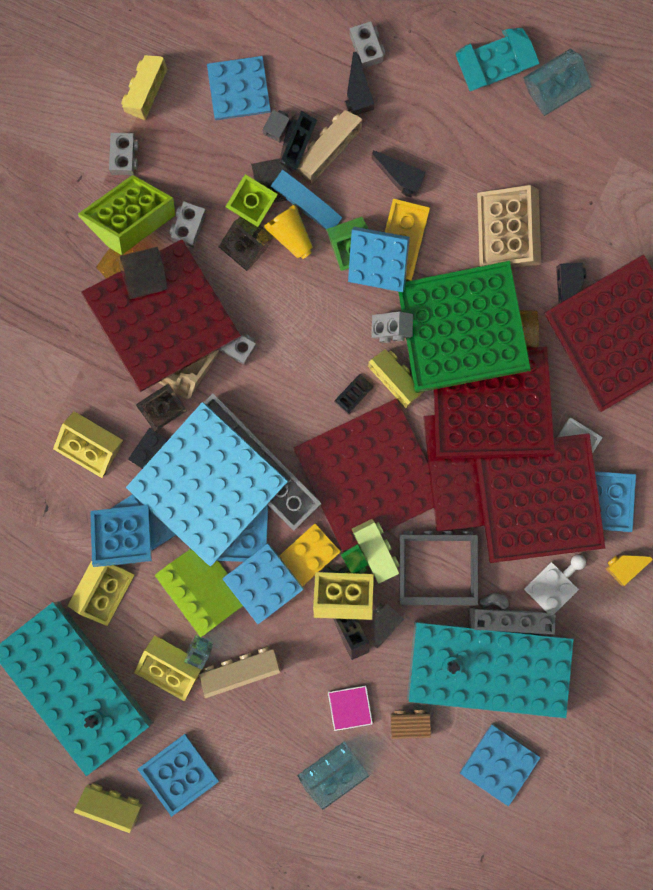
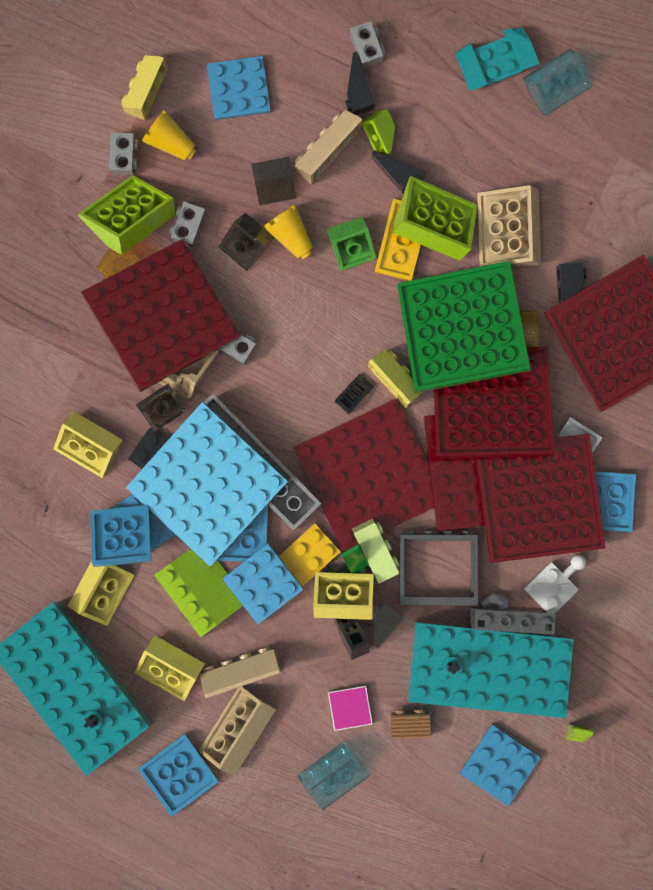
light yellow slope [74,783,142,833] -> none
clear smoke slope [119,247,167,299] -> none
clear light blue brick [184,635,213,670] -> none
lime slope [225,174,278,227] -> none
dark grey brick [263,110,290,143] -> none
dark azure slope [271,170,342,230] -> none
black slope [280,111,317,170] -> none
dark azure plate [348,227,410,292] -> none
light grey brick [372,312,413,343] -> none
yellow slope [605,555,653,586] -> none
none -> yellow cone [142,110,196,160]
none -> tan slope [199,686,276,776]
none -> lime slope [362,109,395,155]
none -> lime slope [393,176,478,261]
none -> lime slope [566,724,593,742]

